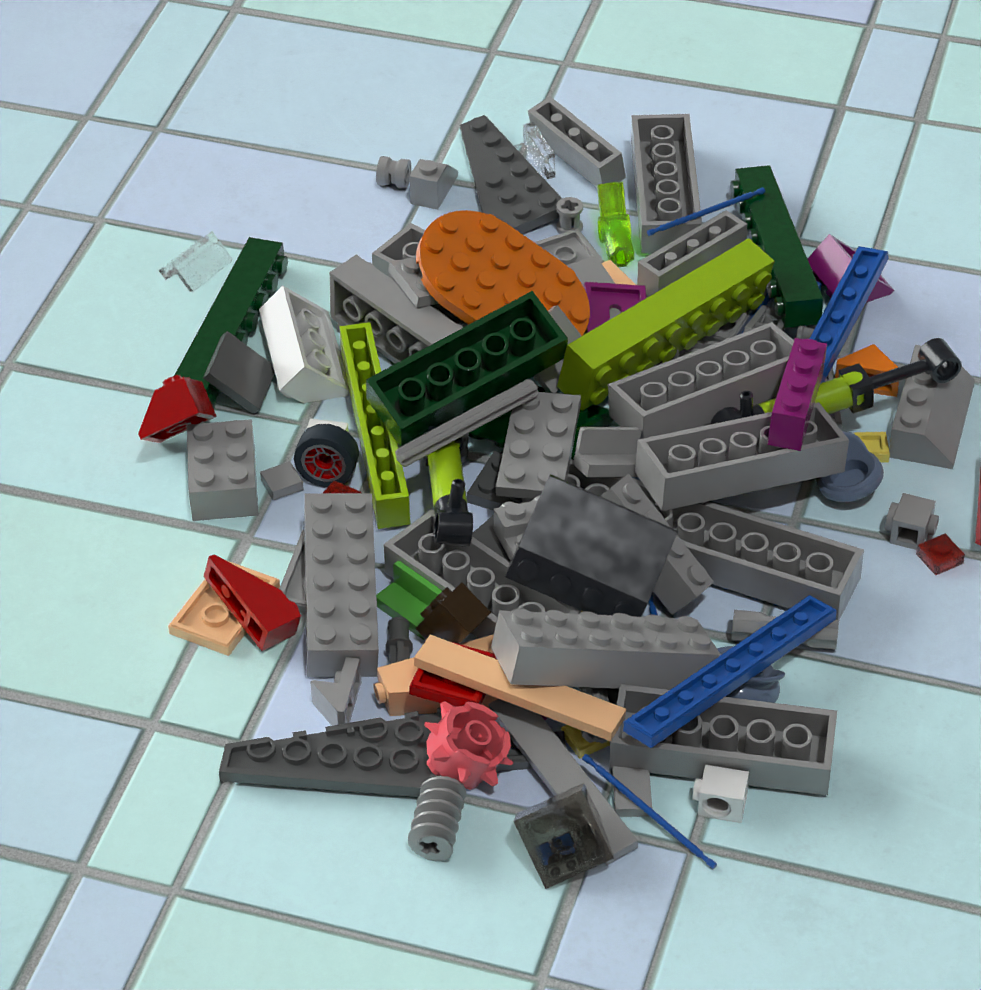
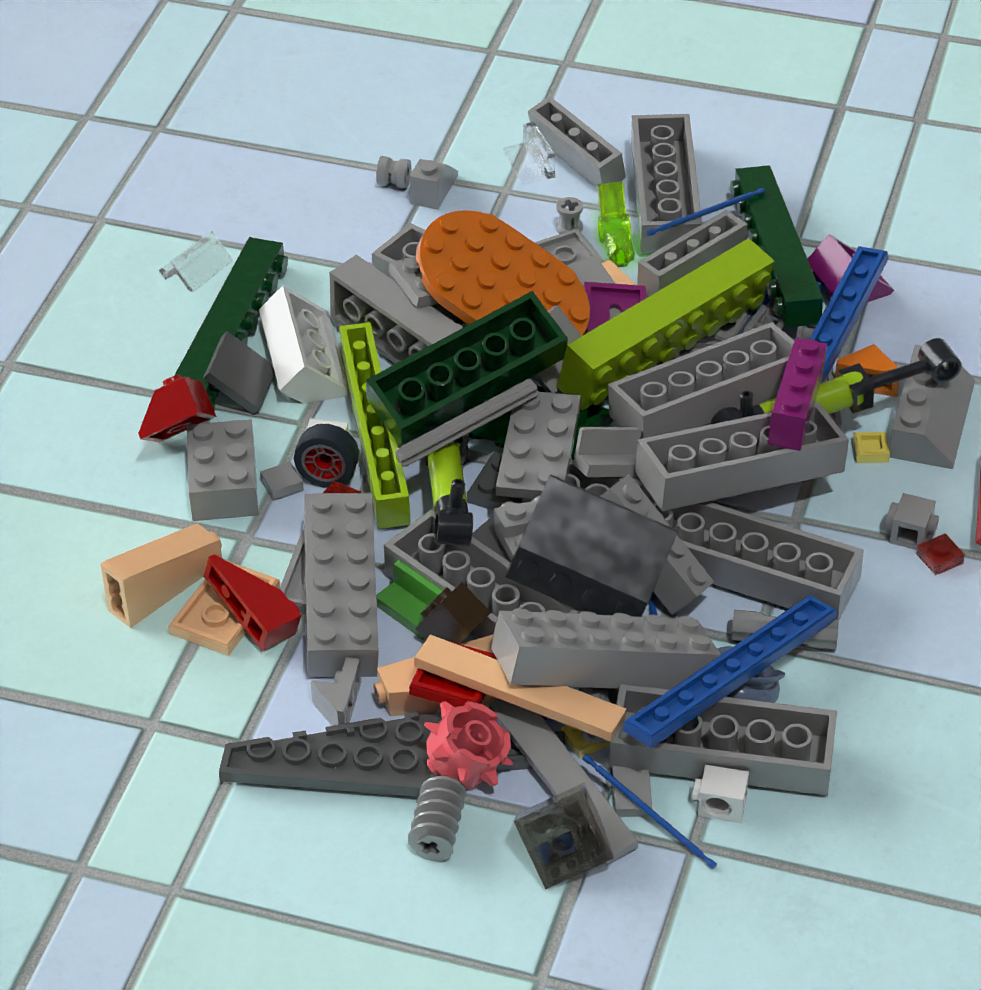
dark grey axle [385,617,413,664] -> none
dark grey wing [460,115,568,234] -> none
sand blue piece [816,431,884,502] -> none
none -> light nougat slope [100,523,222,628]

